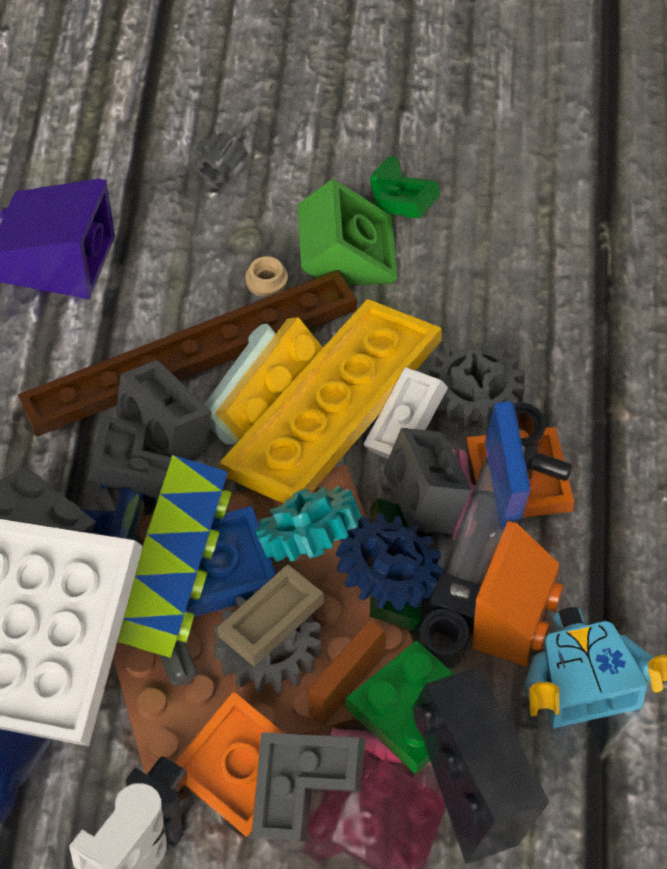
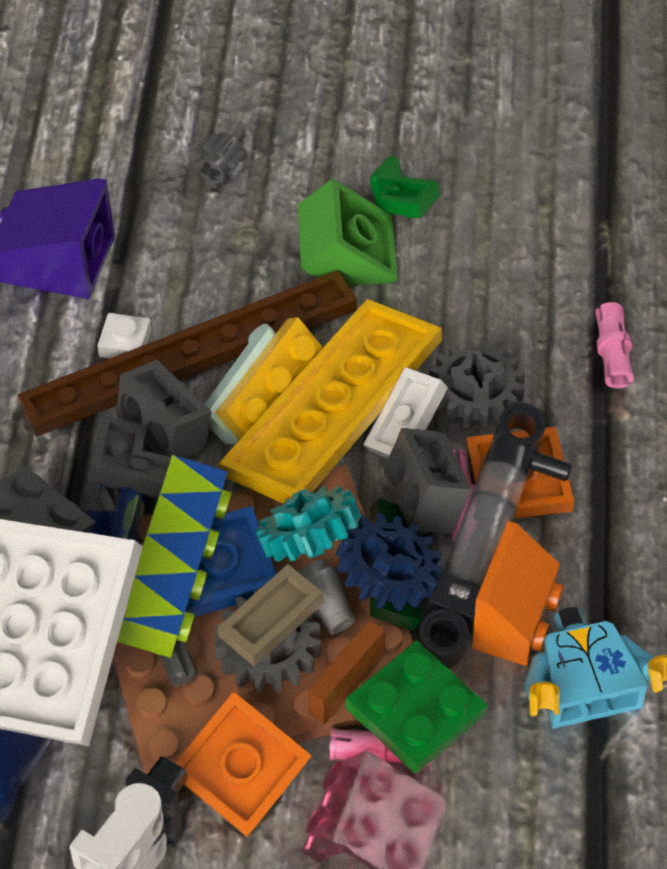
tan plate [245,256,288,297] -> none
dark grey plate [252,732,365,842] -> none
black wedge [412,667,550,864] -> none
blue tile [485,401,531,531] -> none
none -> white plate [97,313,152,358]
none -> light grey cone [298,560,355,635]
none -> bright pink pin [595,302,634,388]

